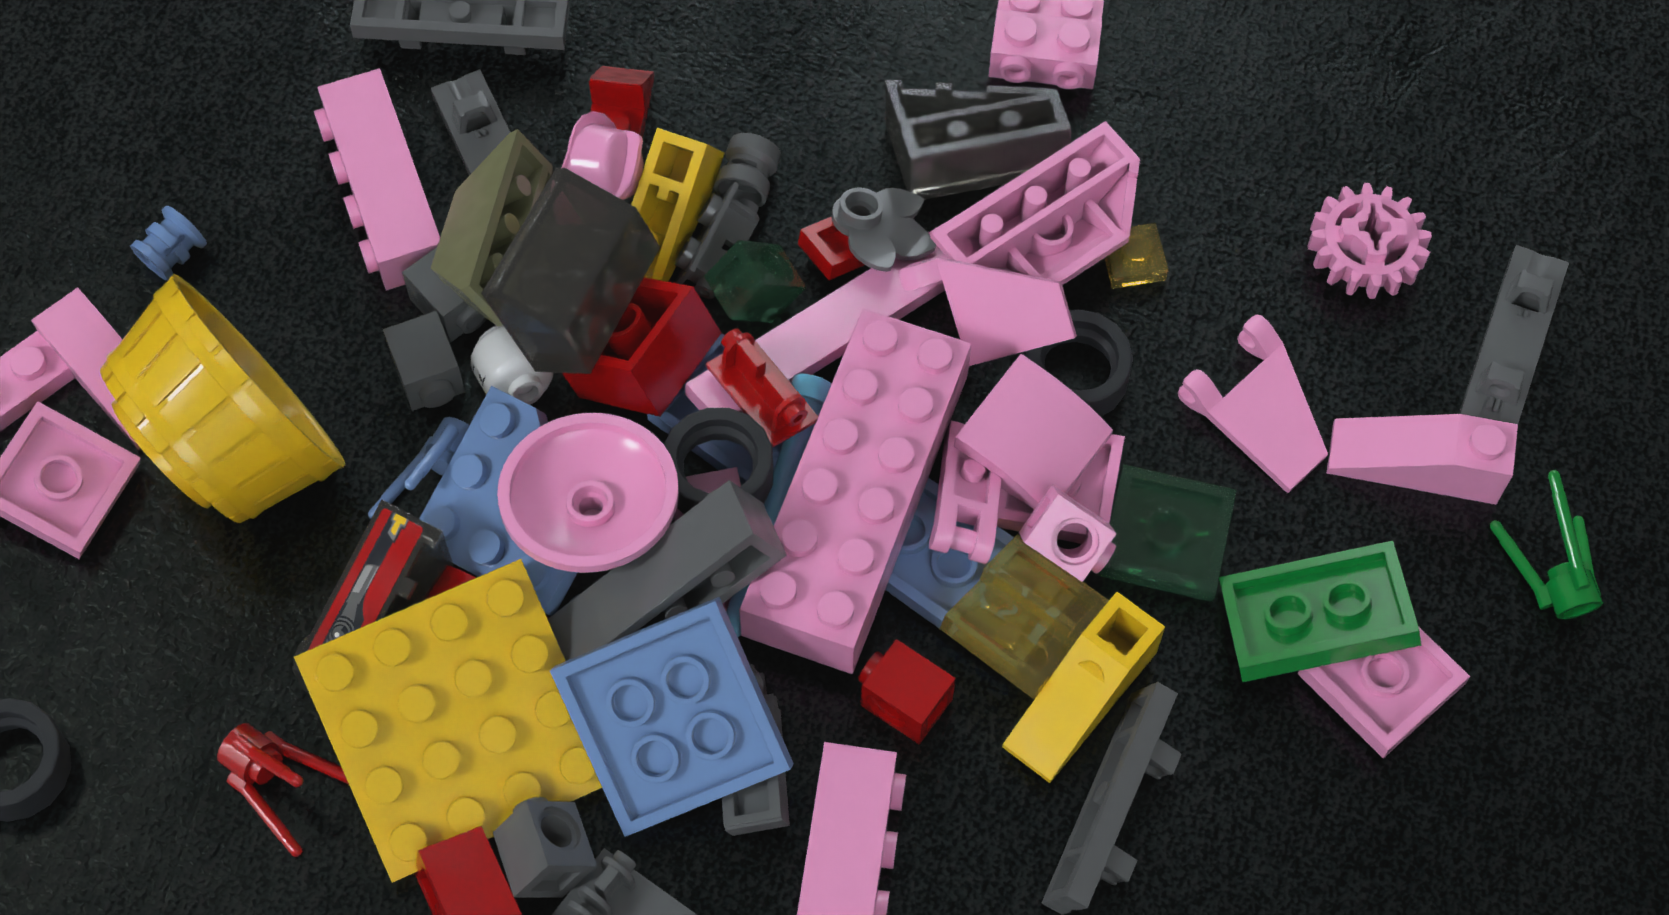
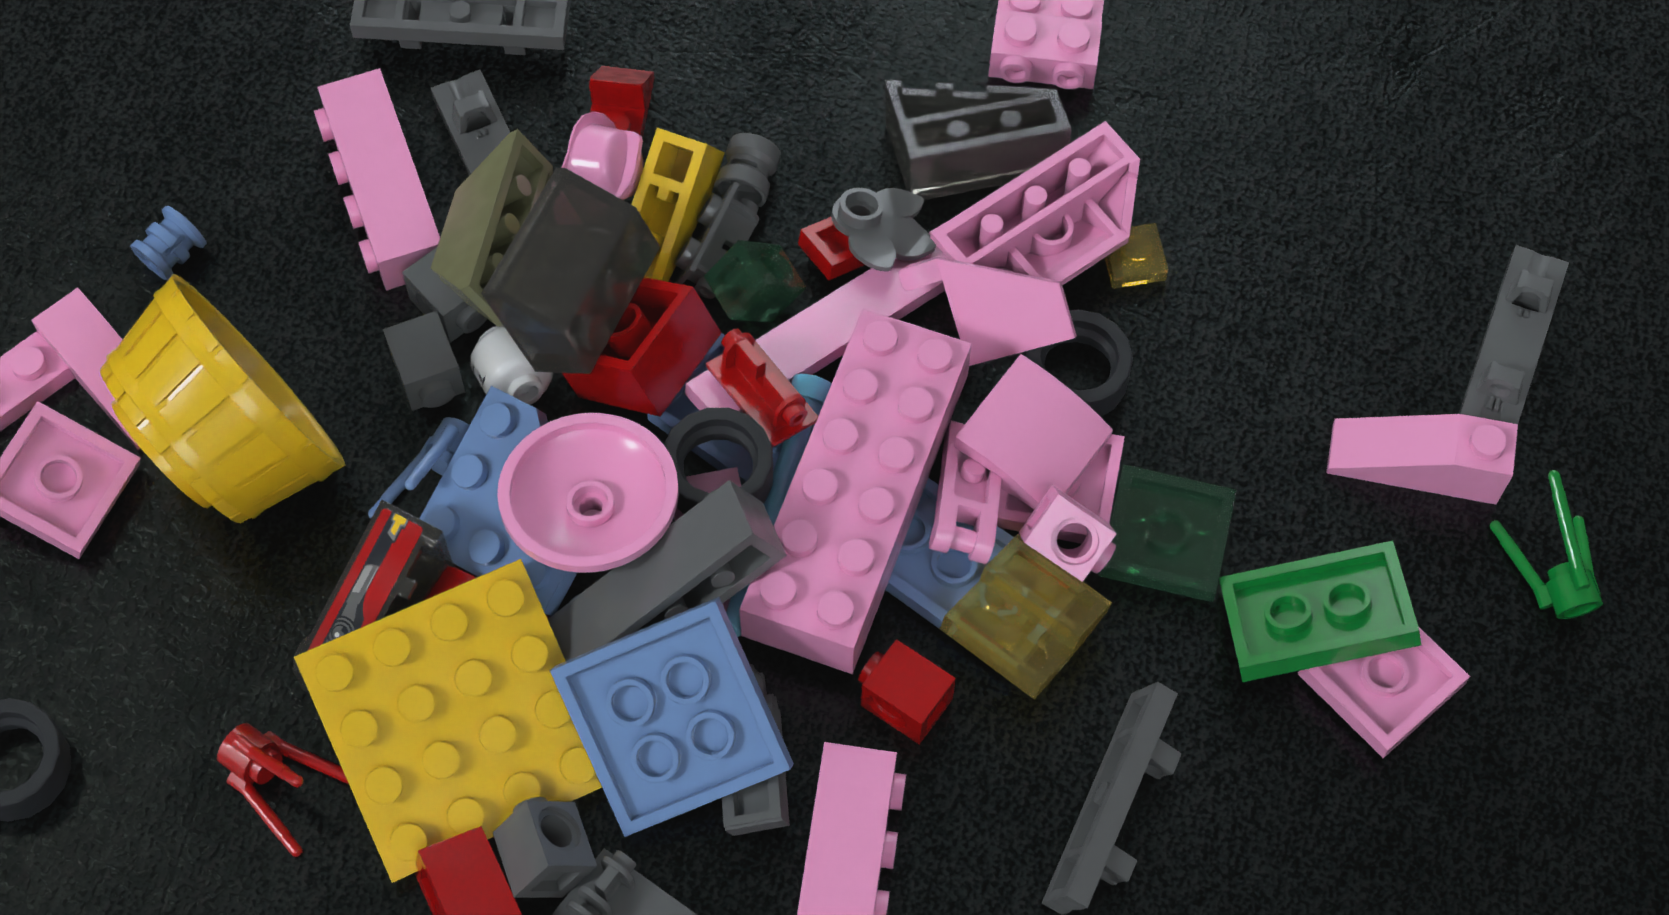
yellow slope [1002,592,1165,783] -> none
bright pink flag [1178,315,1328,493] -> none
bright pink gear [1308,183,1432,299] -> none

